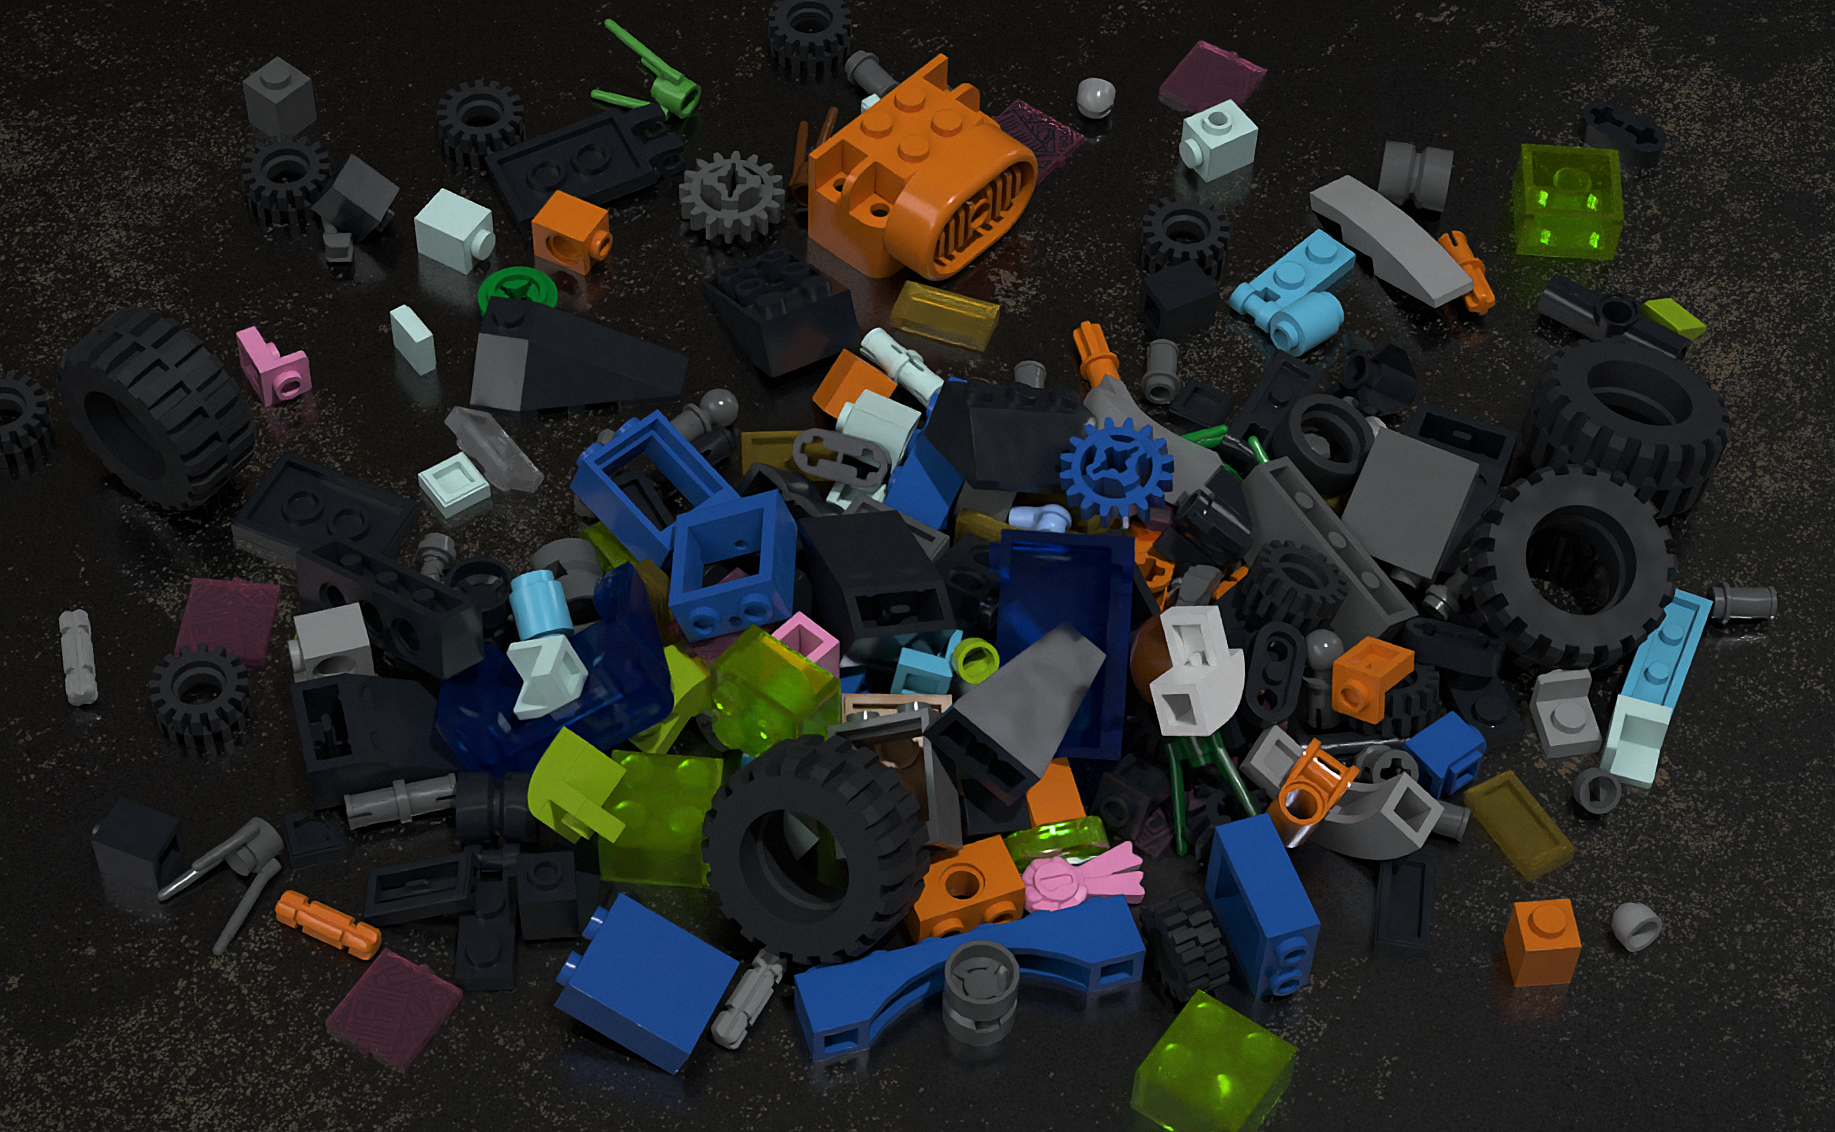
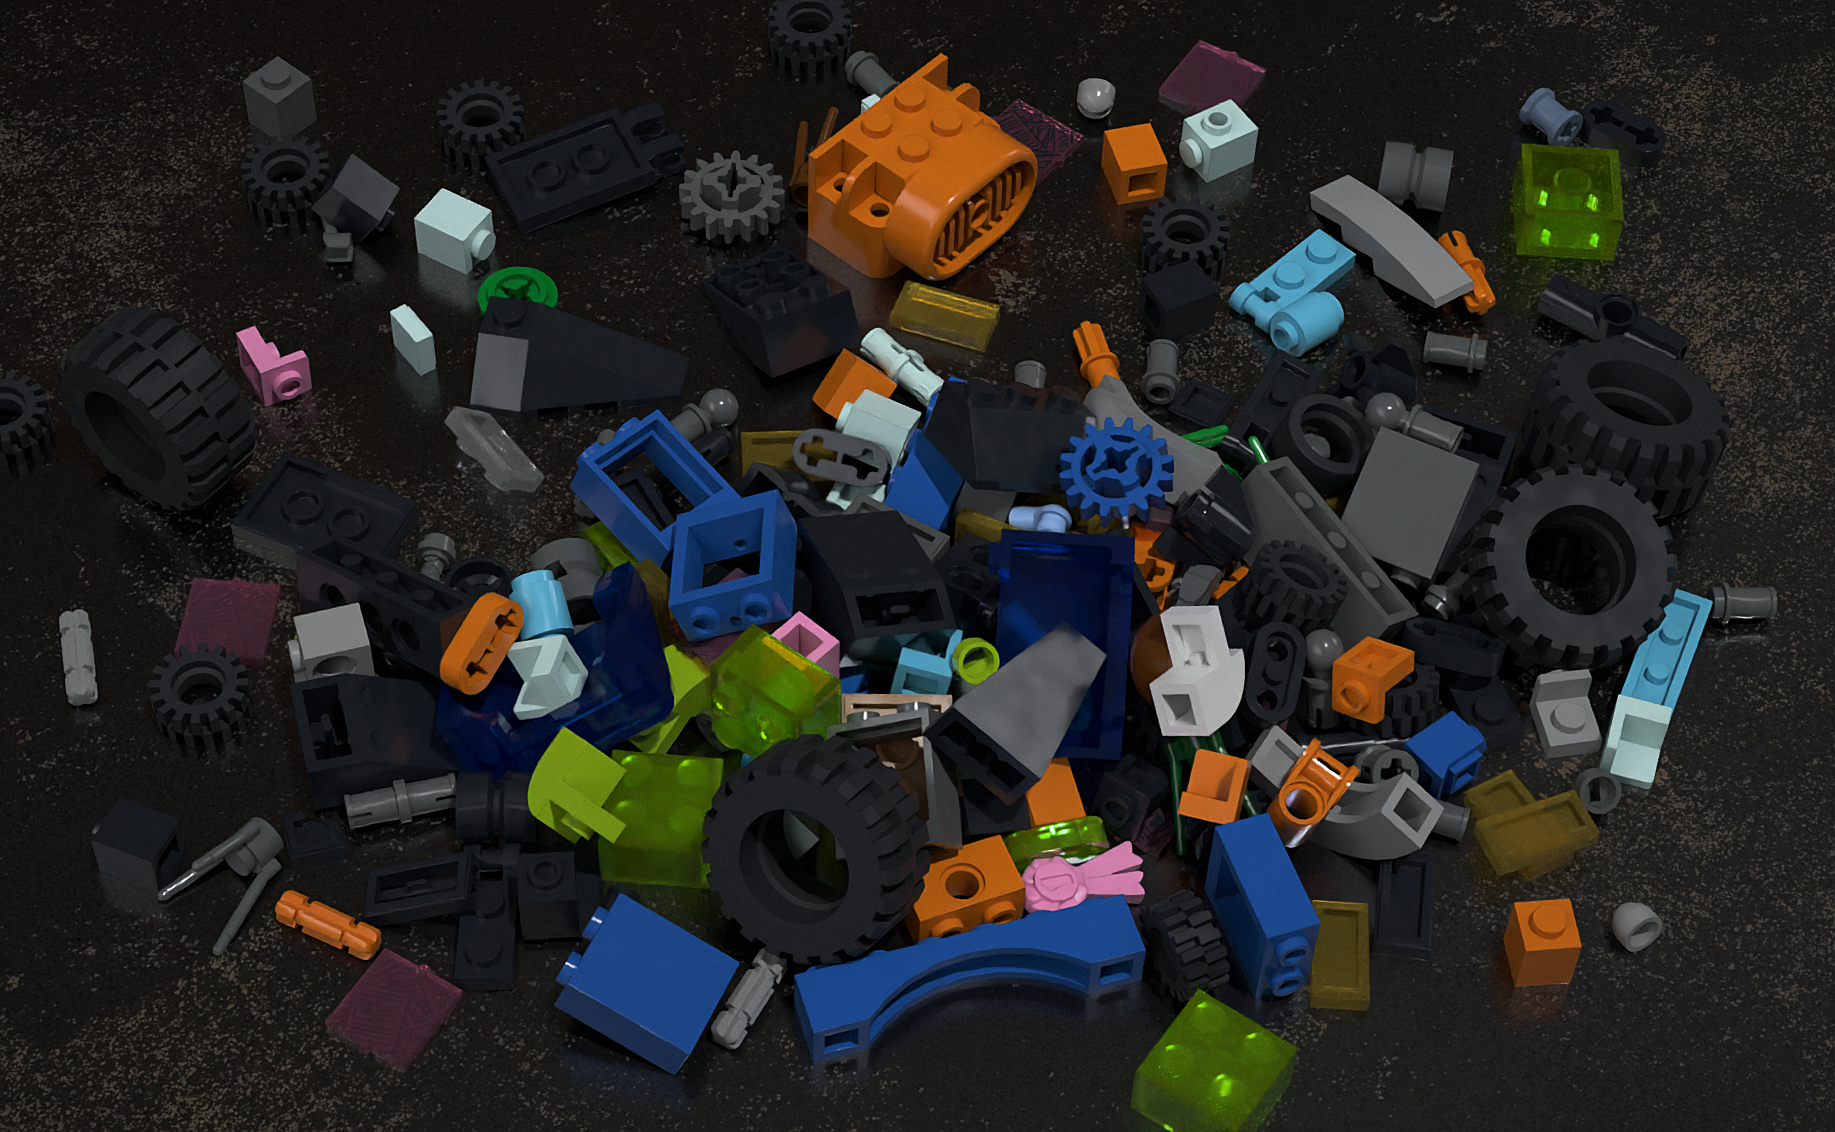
light aqua tile [418,452,491,519] -> none
orange brick [532,190,613,276] -> none
bright green plant [591,19,701,121] -> none
dark grey wheel [942,940,1020,1046] -> none
lime slope [1640,298,1707,341] -> none
none -> orange beam [439,592,524,695]
none -> orange brick [1101,123,1168,205]
none -> orange panel [1177,749,1252,825]
none -> clear yellow tile [1310,900,1370,1011]
none -> dark grey pin [1365,392,1465,454]
none -> dark grey pin [1423,331,1488,373]
none -> clear yellow tile [1473,789,1600,876]
none -> sand blue bush [1519,88,1583,149]

